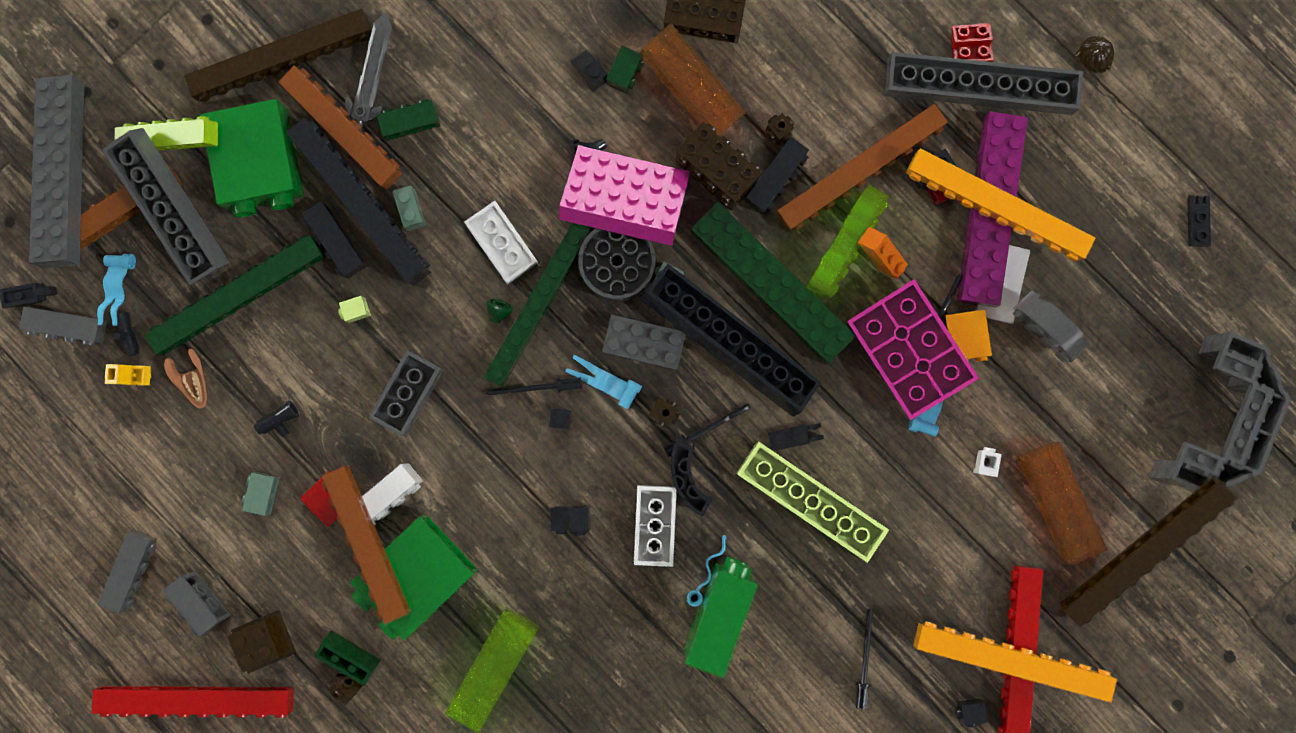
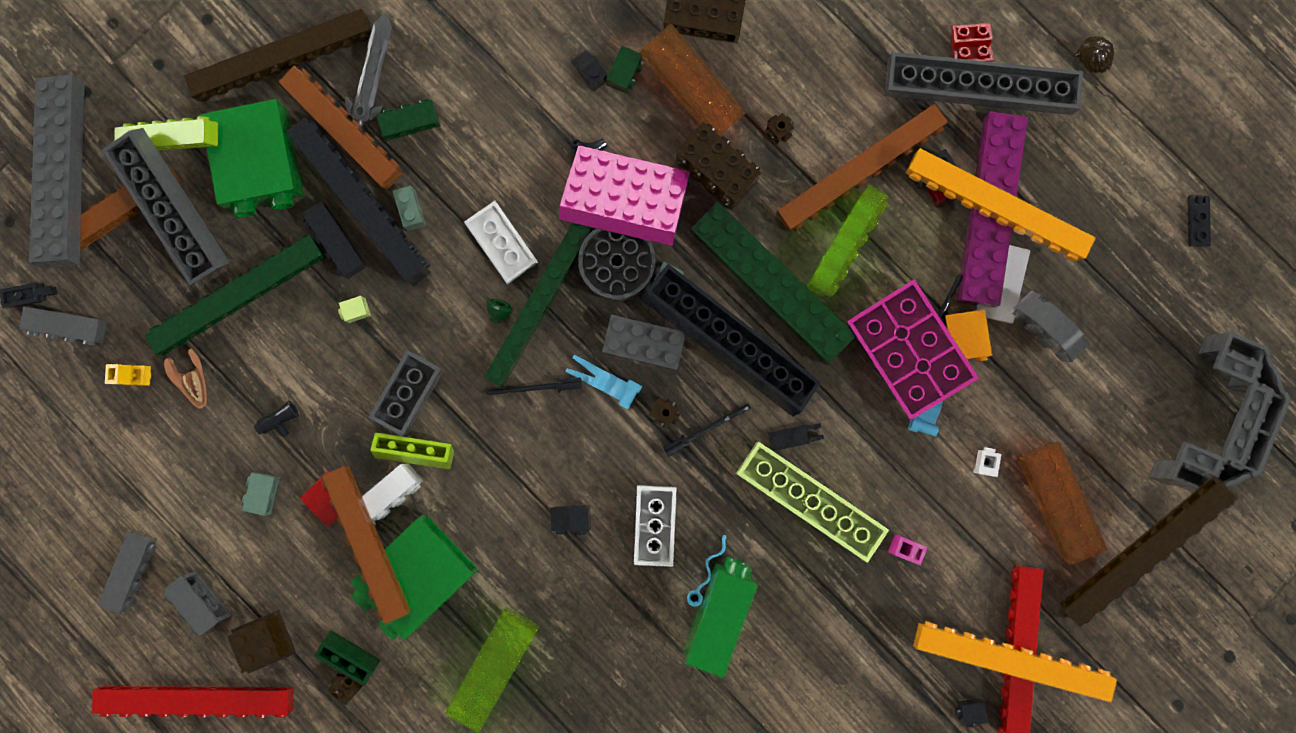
medium azure flag [97,254,136,326] -> none
black piece [110,312,140,357] -> none
black brick [549,408,572,430] -> none
black brick [671,435,712,517] -> none
black brick [745,137,809,214] -> none
black piece [856,609,873,709] -> none
orange brick [858,227,908,280] -> none
none -> lime brick [370,433,454,470]
none -> dark pink brick [887,534,928,566]

